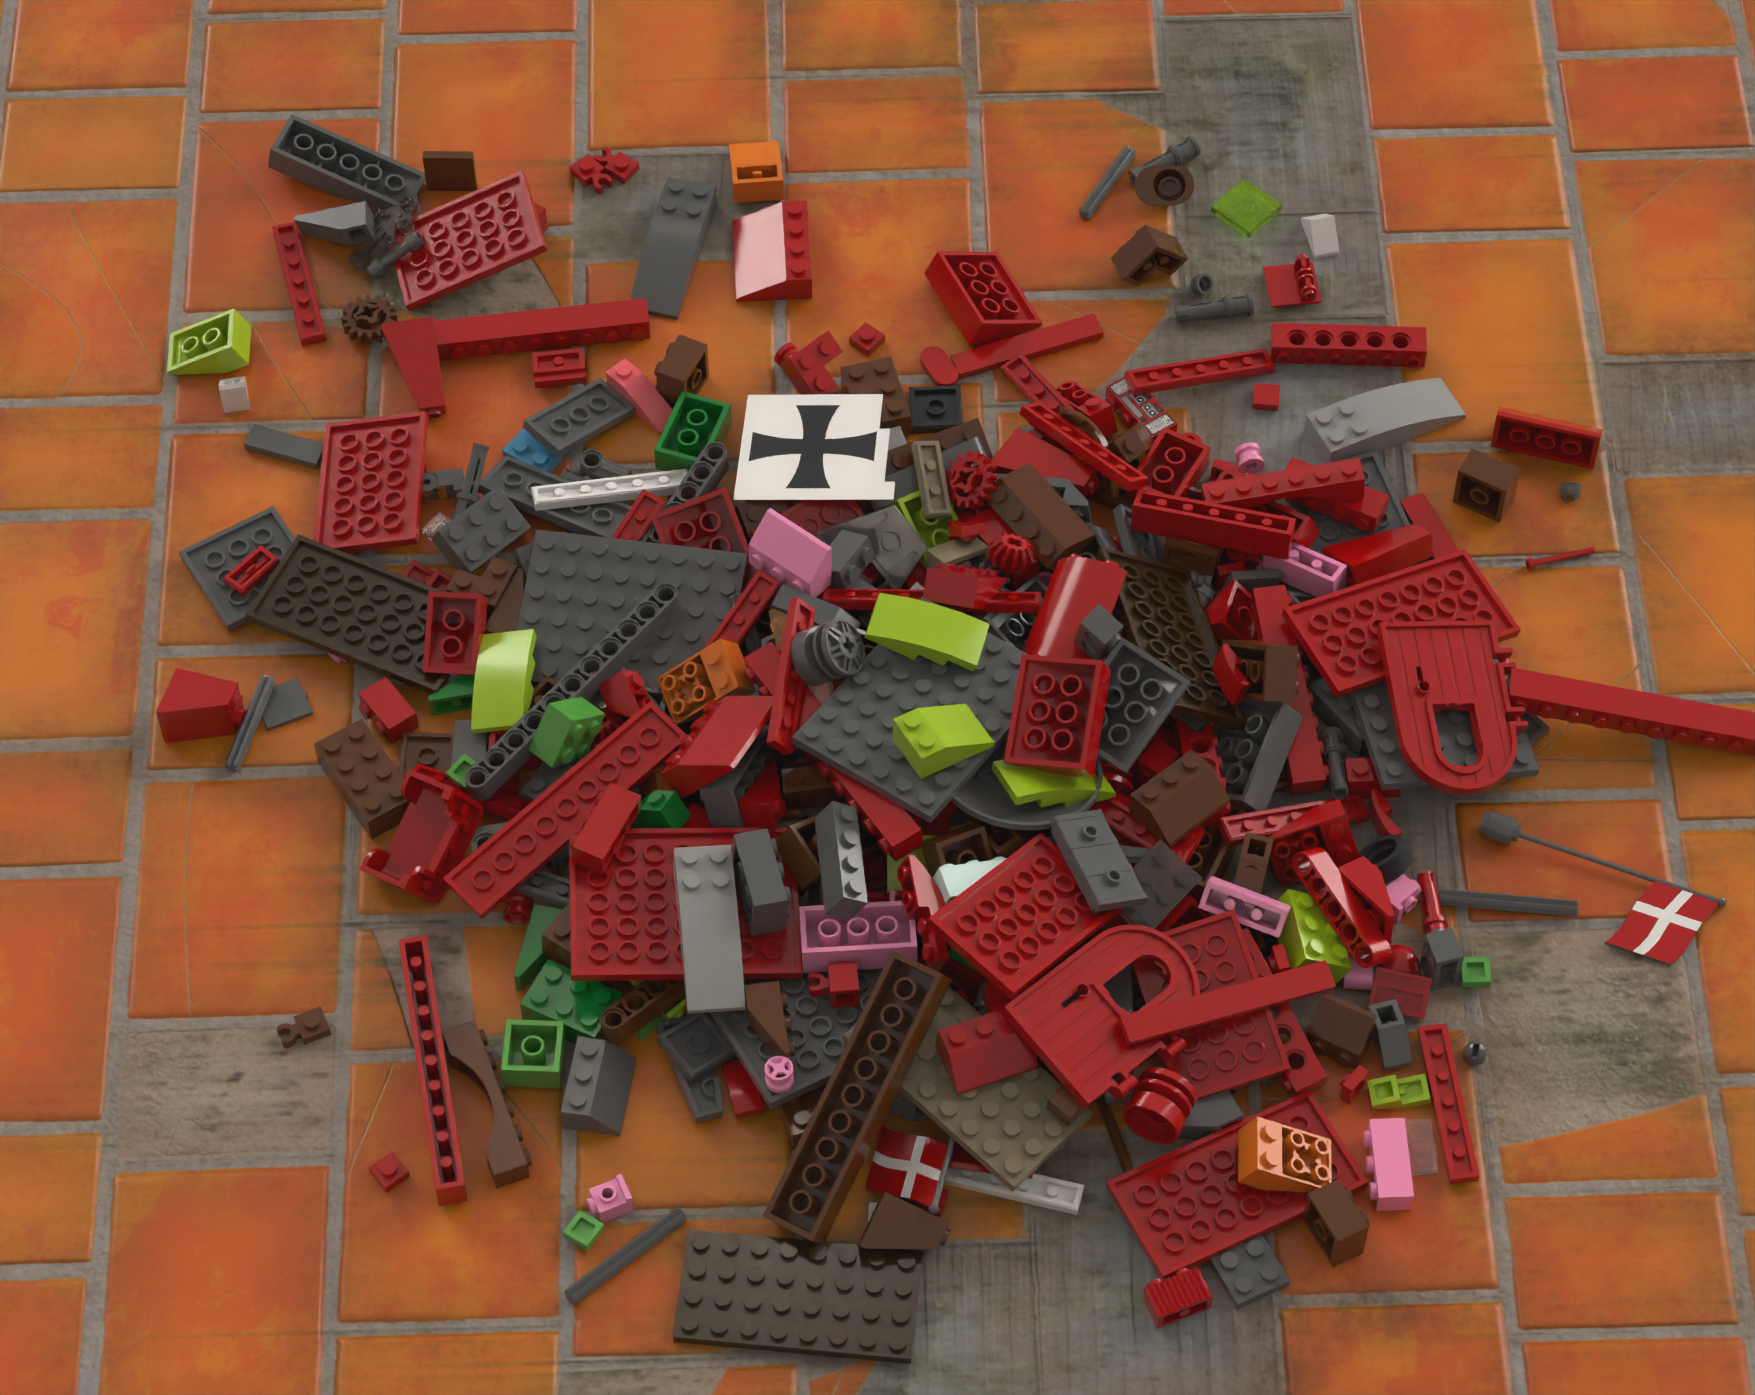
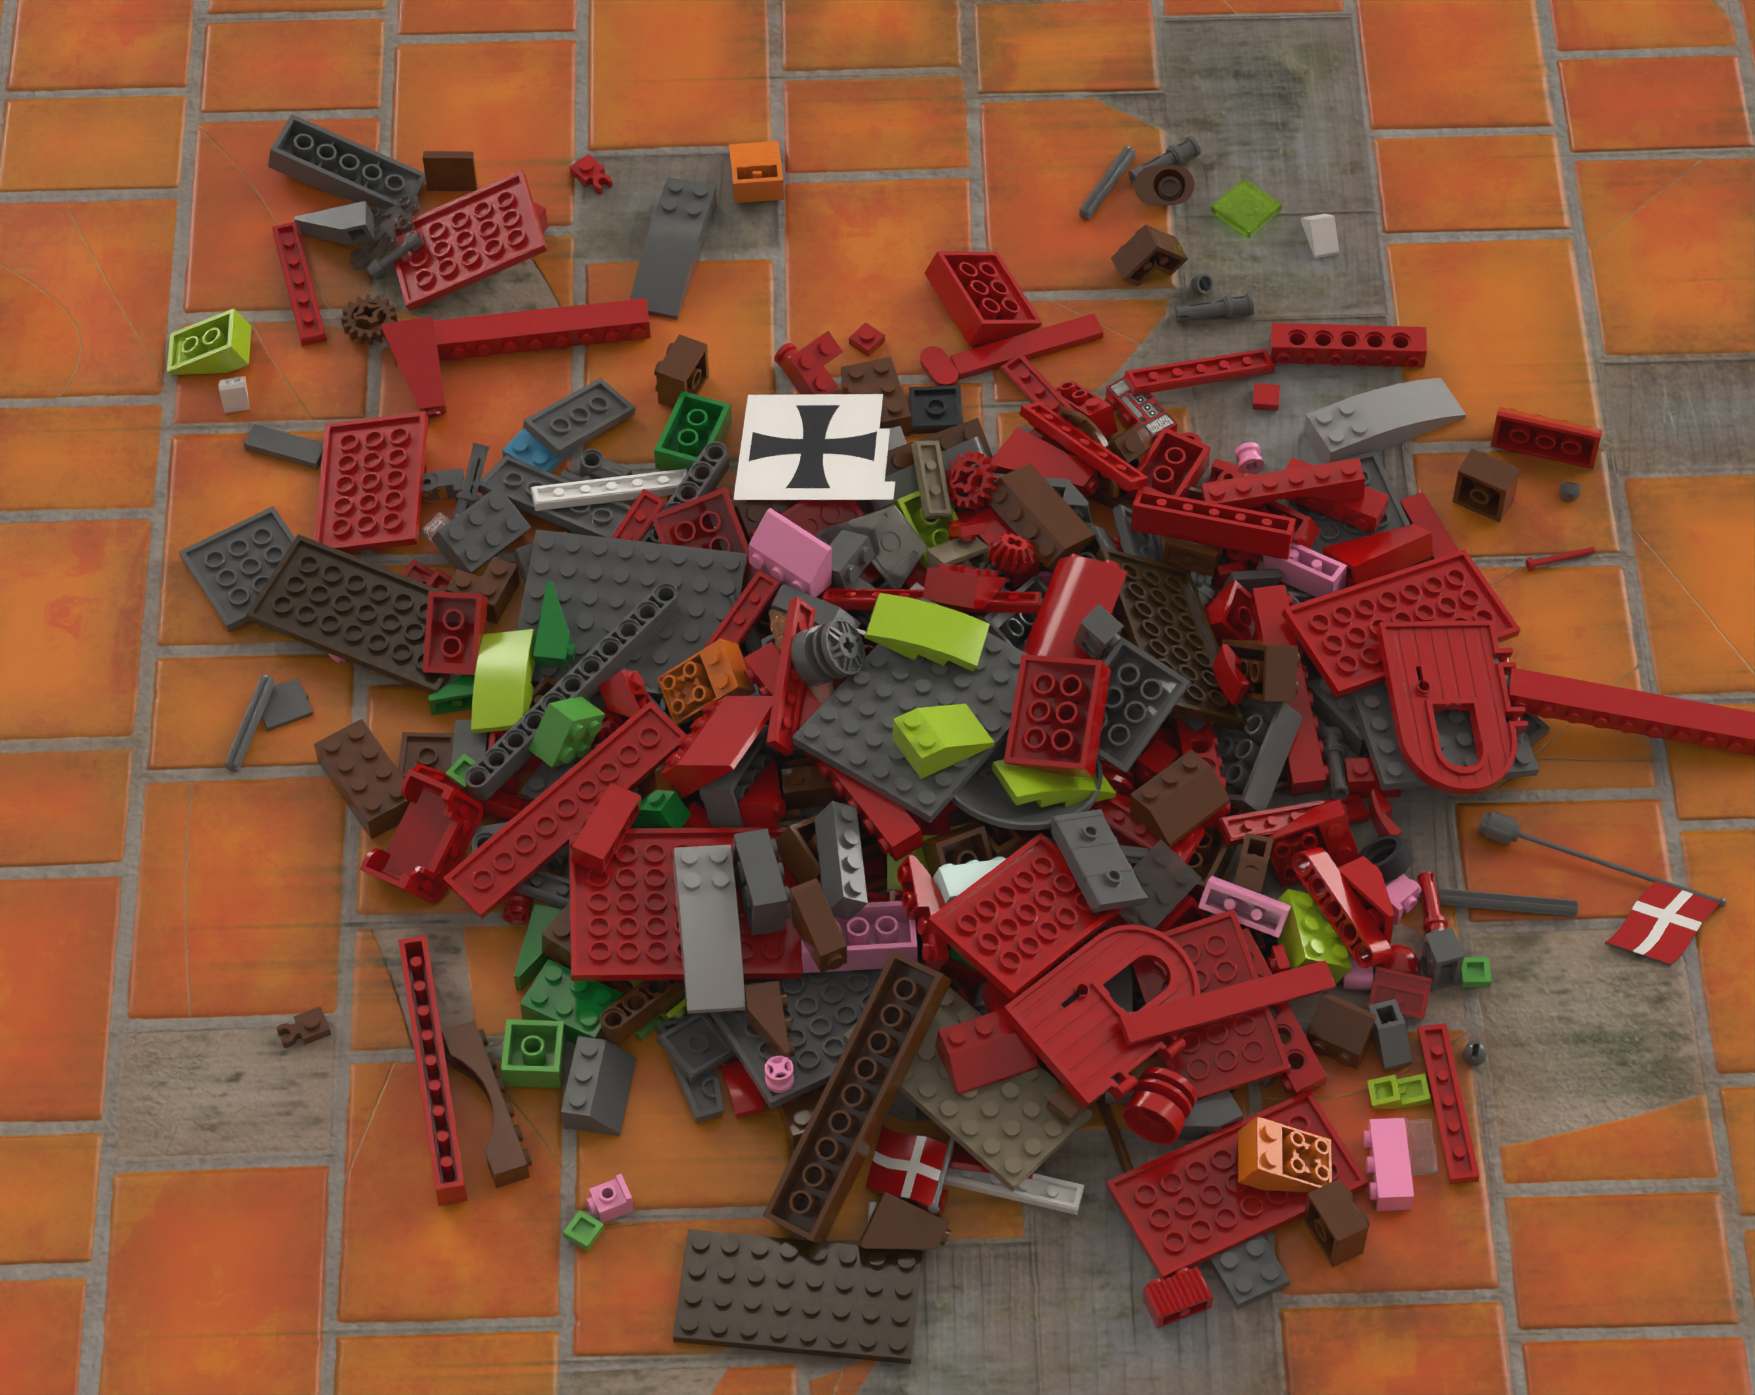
red slope [156,668,246,743] -> none
red tile [223,545,280,598] -> none
red brick [359,677,419,744] -> none
red plate [368,1151,410,1193] -> none
reddish brown slope [484,568,525,634] -> none
red plate [532,348,587,388] -> none
dark grey axle [564,1207,687,1304] -> none
red plate [593,147,640,184] -> none
coral slope [606,358,673,435] -> none
slope [732,201,812,302] -> none
red brick [808,961,860,1008] -> none
red hinge [1263,254,1322,308] -> none
red plate [1340,1065,1369,1105] -> none
none -> green slope [533,581,576,669]
none -> reddish brown slope [790,878,847,973]

